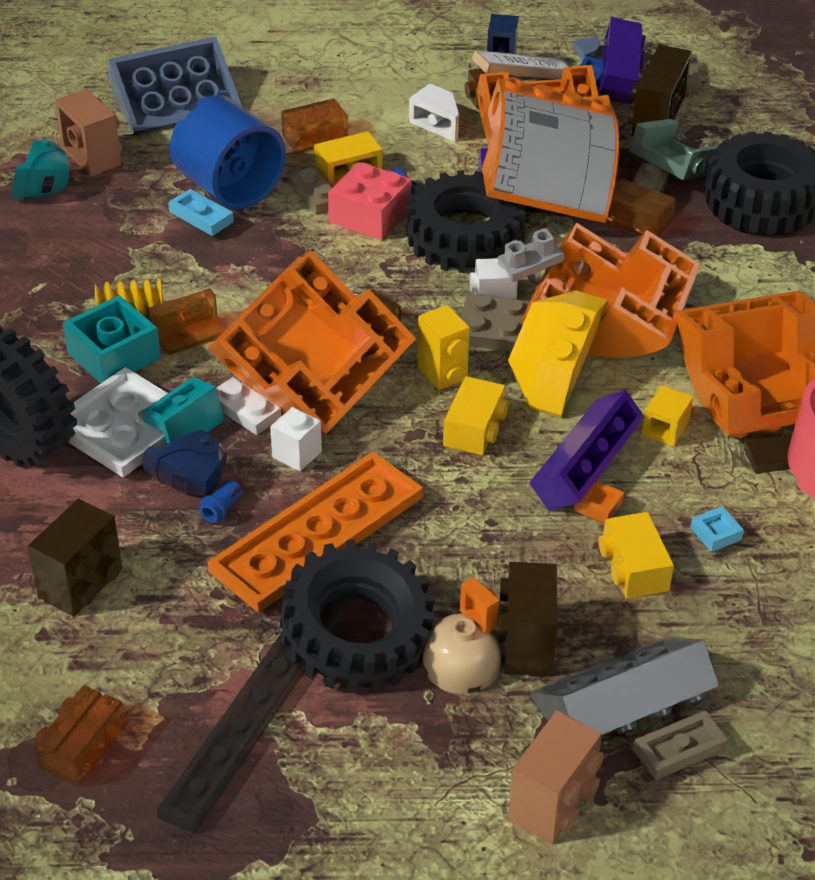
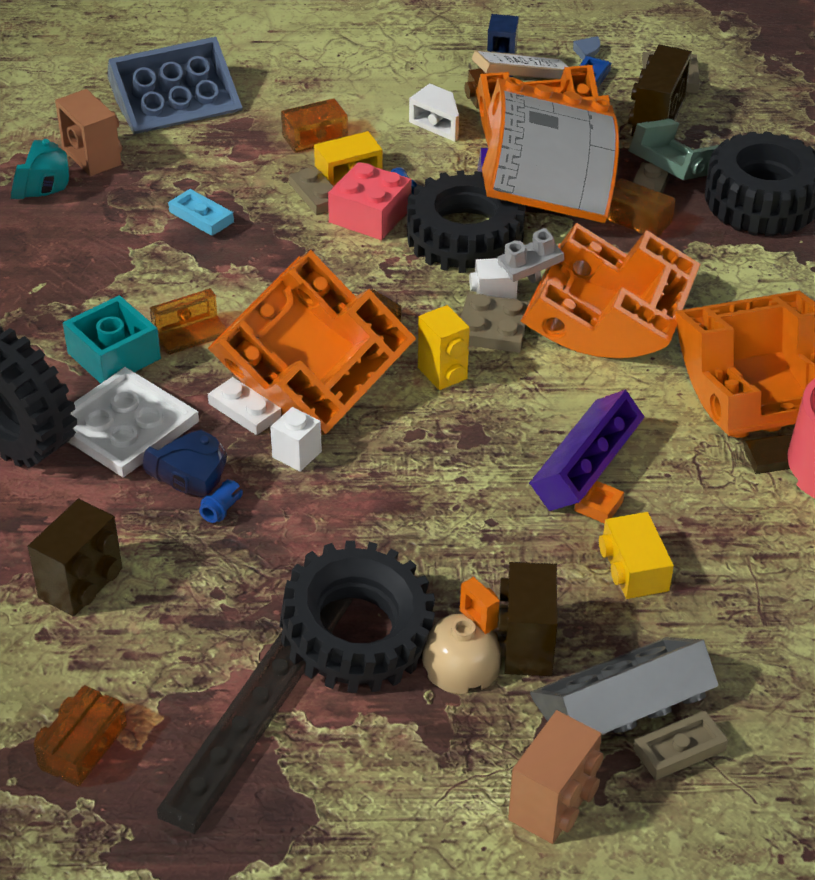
yellow piece [95,278,164,320] -> none
teal panel [141,377,224,444] -> none
blue brick [170,95,286,209] -> none
orange plate [207,451,423,613] -> none
yellow brick [443,376,509,456] -> none
yellow wedge [508,290,608,418] -> none
dark purple brick [599,17,646,104] -> none
yellow brick [641,385,694,447] -> none
medium azure plate [690,506,744,552] -> none

